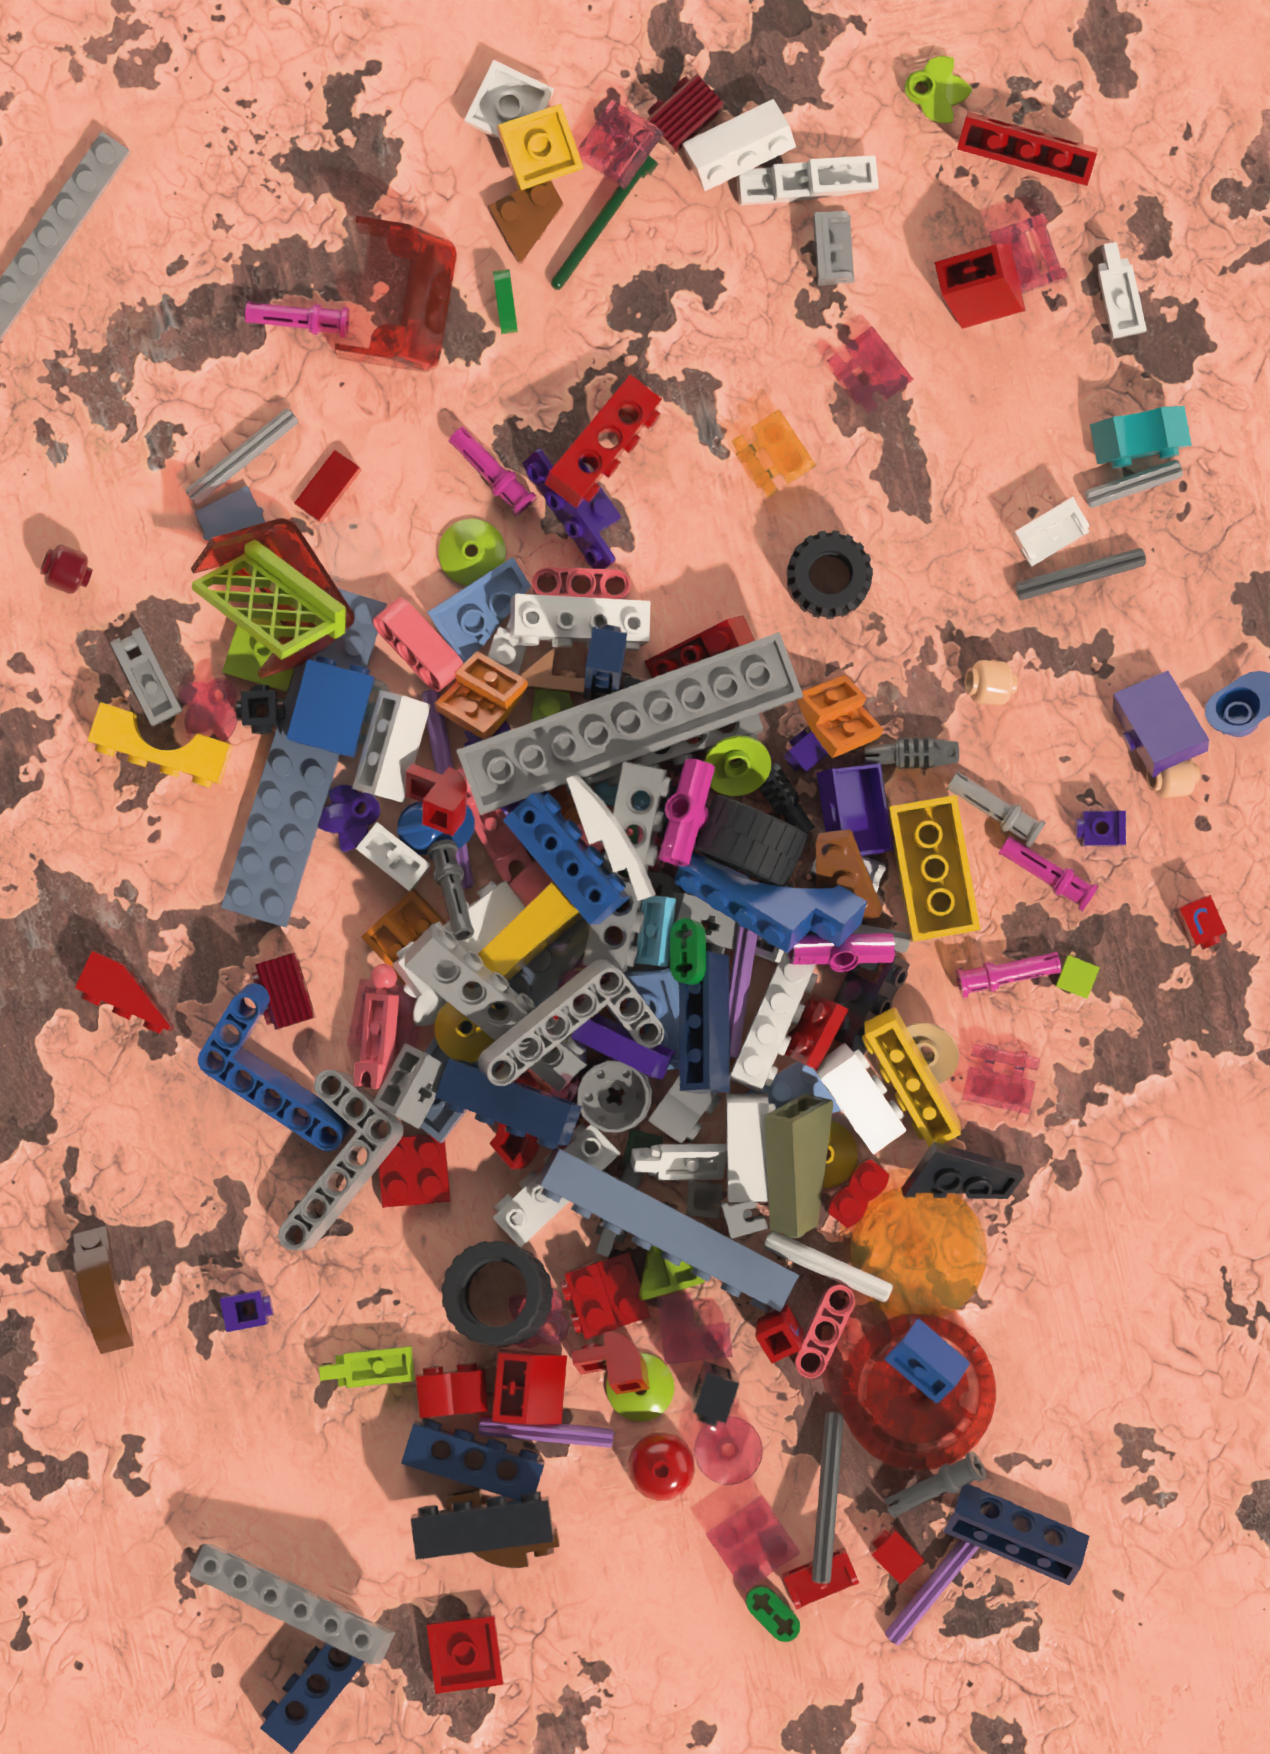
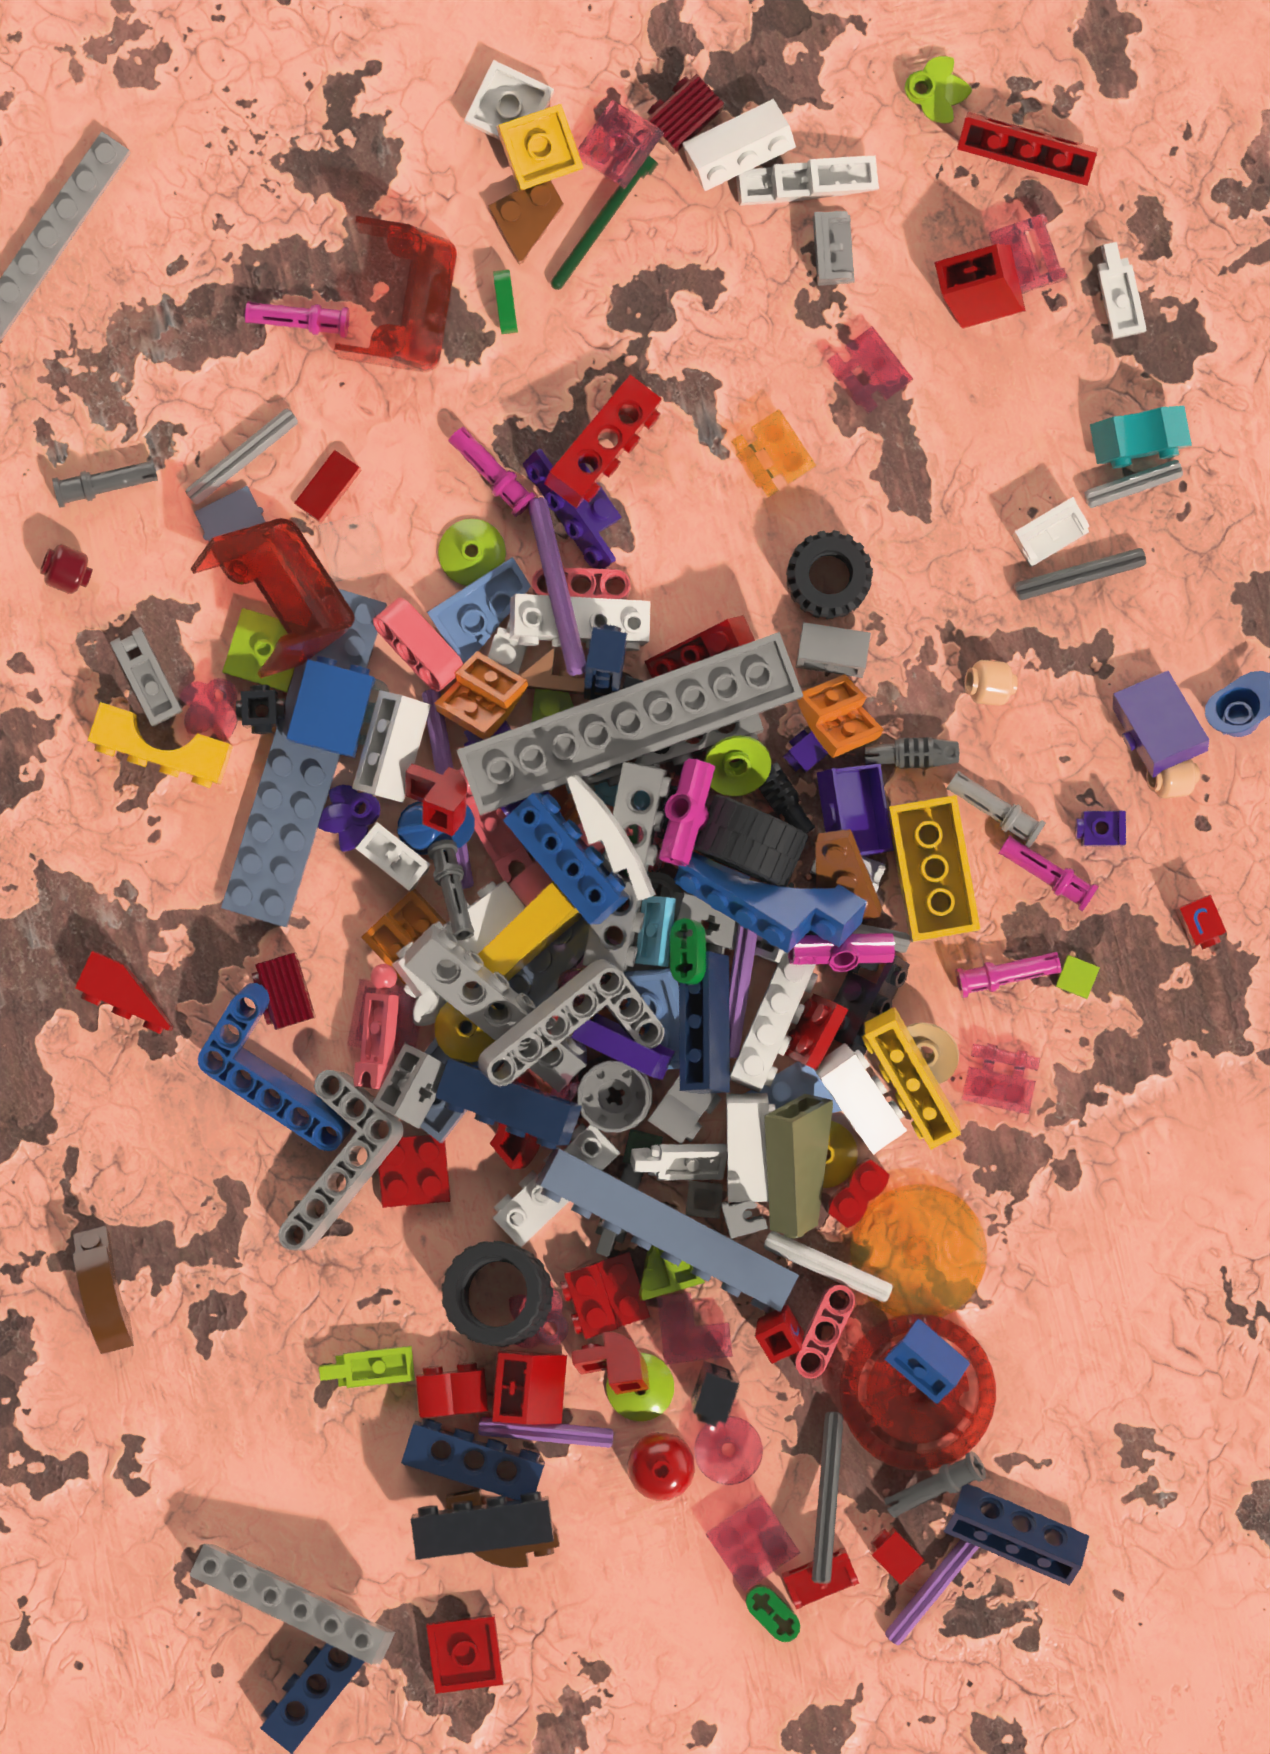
lime fence [192,539,346,659] -> none
dark purple brick [220,1289,274,1333] -> none
black wing [901,1141,1025,1199] -> none
none -> dark grey pin [52,460,158,508]
none -> medium lavender axle [528,497,586,676]
none -> light grey hinge [796,622,871,678]

